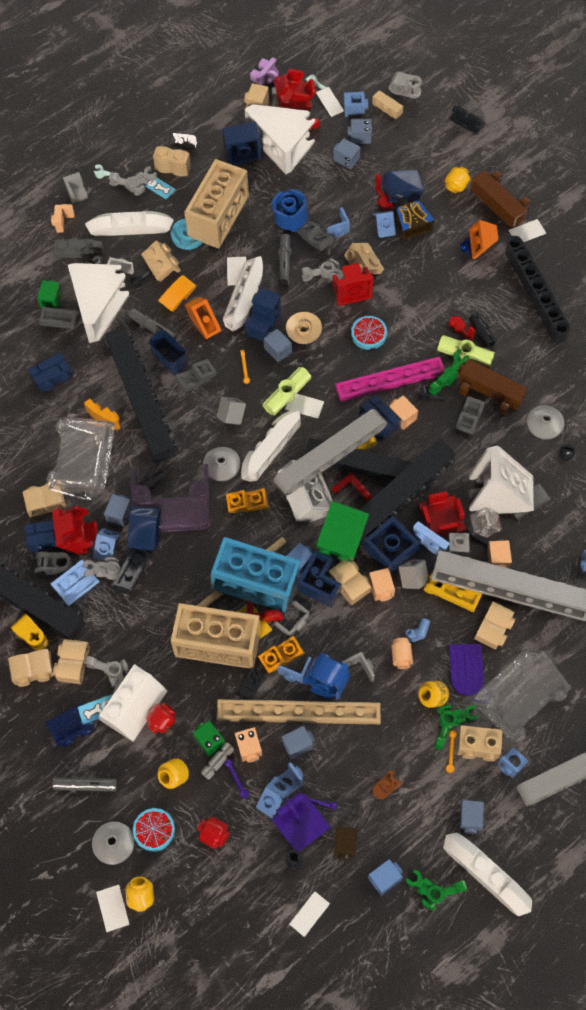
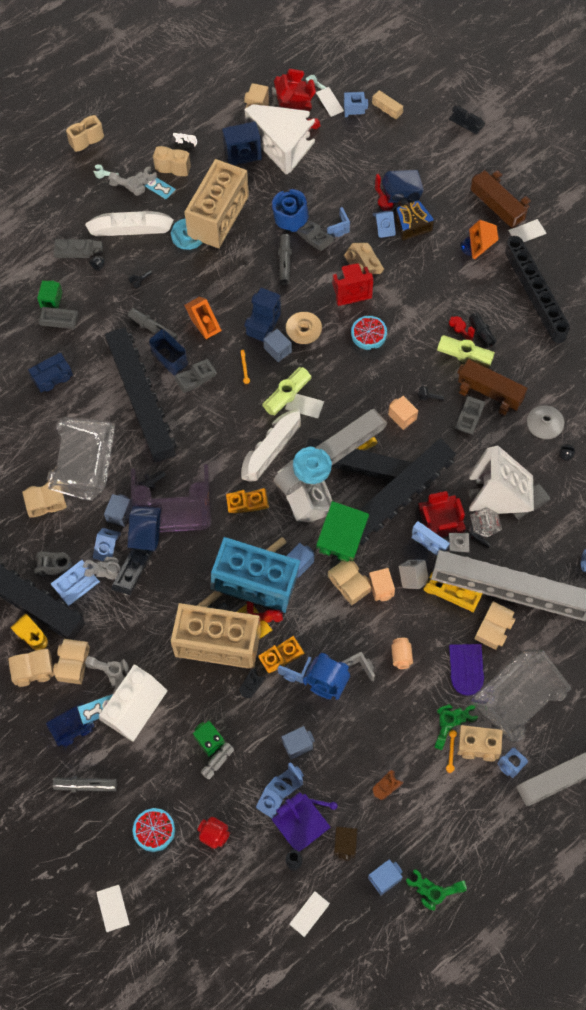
dark blue brick [25,520,62,553] -> none
light nougat bracket [51,204,75,233] -> none
red panel [52,506,98,556] -> none
light grey panel [63,172,88,204] -> none
white ladder [68,263,129,343] -> none
light orange slope [84,399,120,430] -> none
light grey dish [92,822,134,865] -> none
white bracket [107,257,134,274] -> none
yellow head [125,877,154,912] -> none
tan bracket [141,241,181,282] -> none
red head [146,703,176,734] -> none
light orange slope [158,275,197,312] -> none
yellow head [158,758,189,789] -> none
light grey dish [203,447,240,481] -> none
light grey panel [217,396,246,425] -> none
tan tile [217,699,380,724] -> none
white brick [223,256,263,331] -> none
dark purple hinge [224,759,249,799] -> none
white sticker [227,257,246,286] -> none
light nougat brick [235,727,262,763] -> none
lavender hips [250,57,279,86] -> none
light grey piece [273,600,309,637] -> none
dark blue brick [297,550,341,608] -> none
light grey piece [302,259,344,282] -> none
red piece [332,472,373,502] -> none
sand blue brick [333,138,361,169] -> none
dark pink tile [335,356,445,402] -> none
sand blue brick [347,119,372,144] -> none
dark blue brick [359,394,401,439] -> none
dark blue brick [364,516,420,575] -> none
light grey piece [389,72,422,99] -> none
medium blue arm [405,618,430,642] -> none
yellow head [418,681,449,708] -> none
green piece [429,349,469,396] -> none
white brick [443,833,532,916] -> none
yellow head [445,166,470,193] -> none
sand blue brick [459,800,484,834] -> none
light nougat brick [487,540,512,569] -> none
none -> tan brick [66,115,104,152]
none -> medium azure tile [293,447,332,484]

